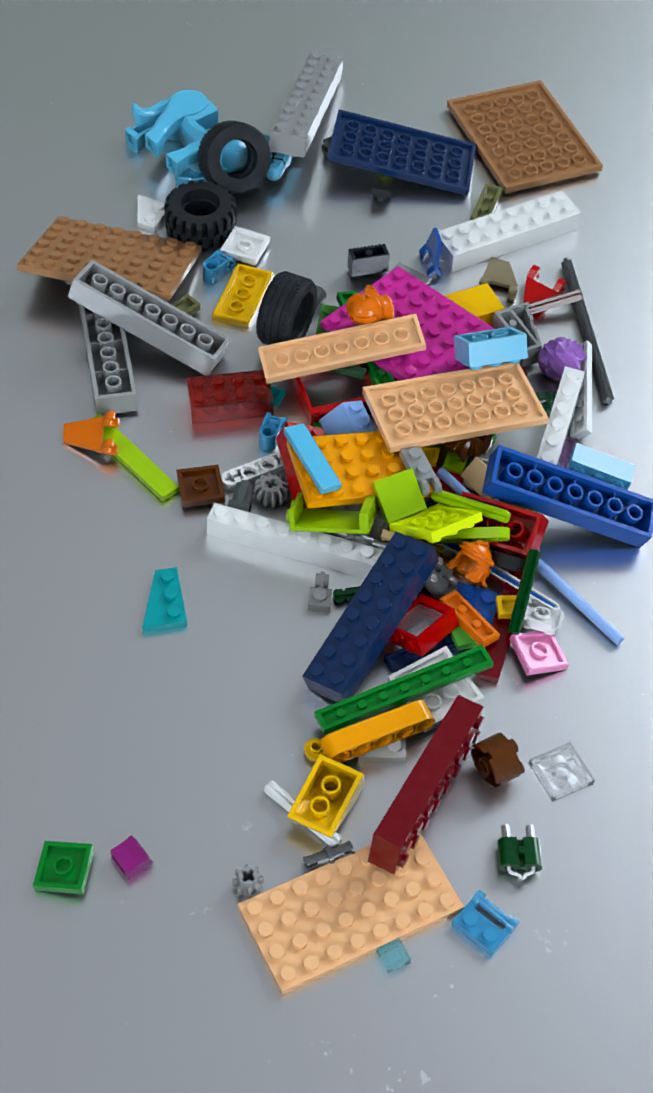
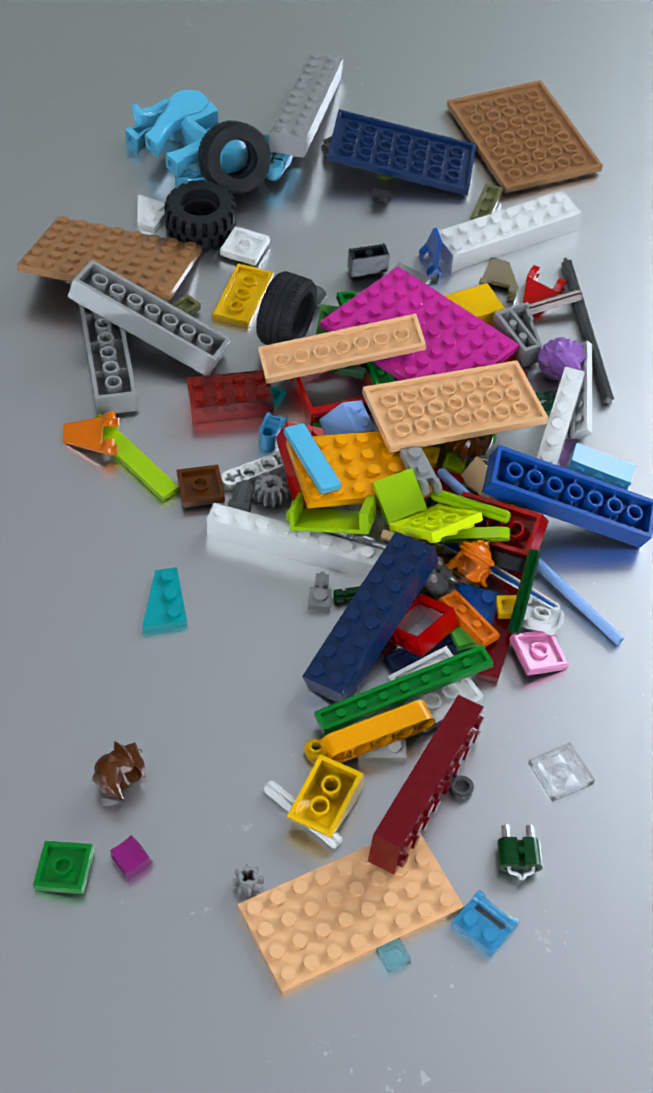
dark azure piece [203,250,236,284] -> none
dark grey pin [303,841,355,872] -> none
orange helmet [346,285,394,326] -> none
medium azure brick [454,326,528,370] -> none
reddish brown brick [471,732,525,789] -> none
none -> reddish brown hair [92,741,145,800]
none -> dark grey tile [449,776,474,801]

